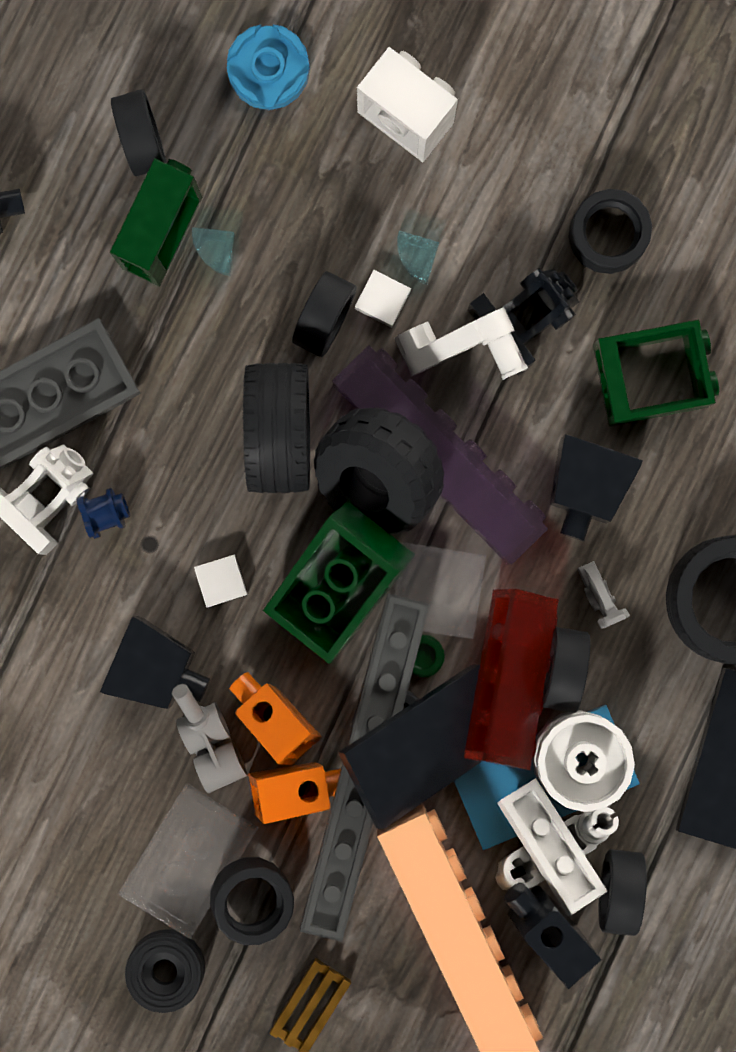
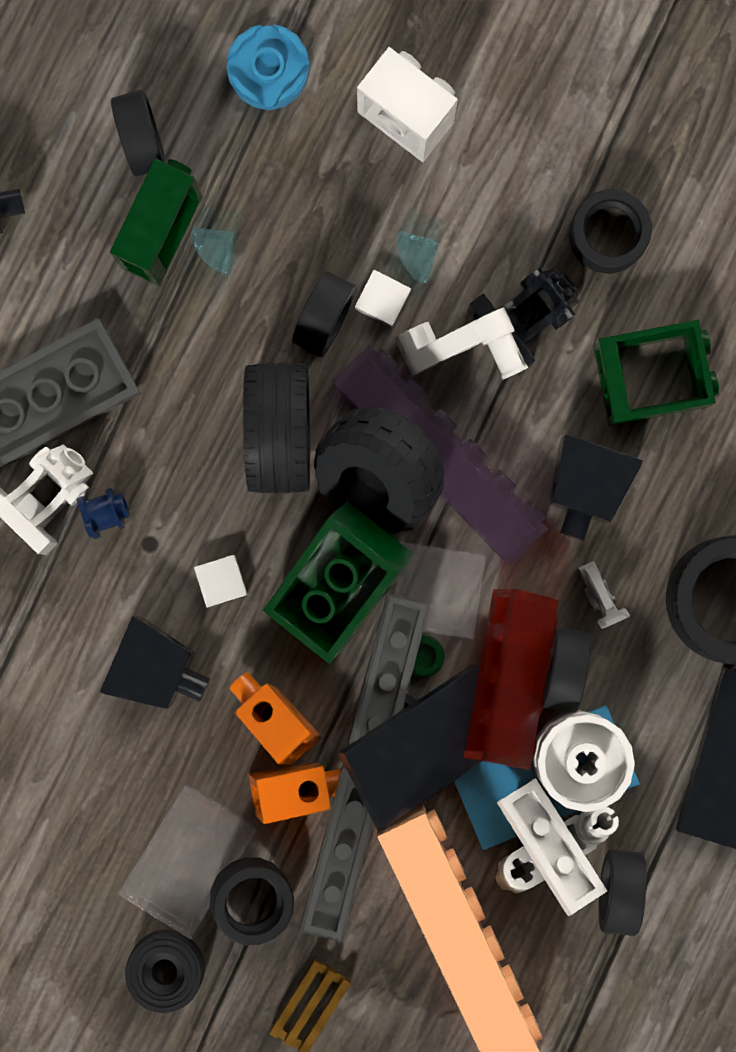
light grey beam [172,684,248,793] -> none
black torso [504,882,602,989] -> none

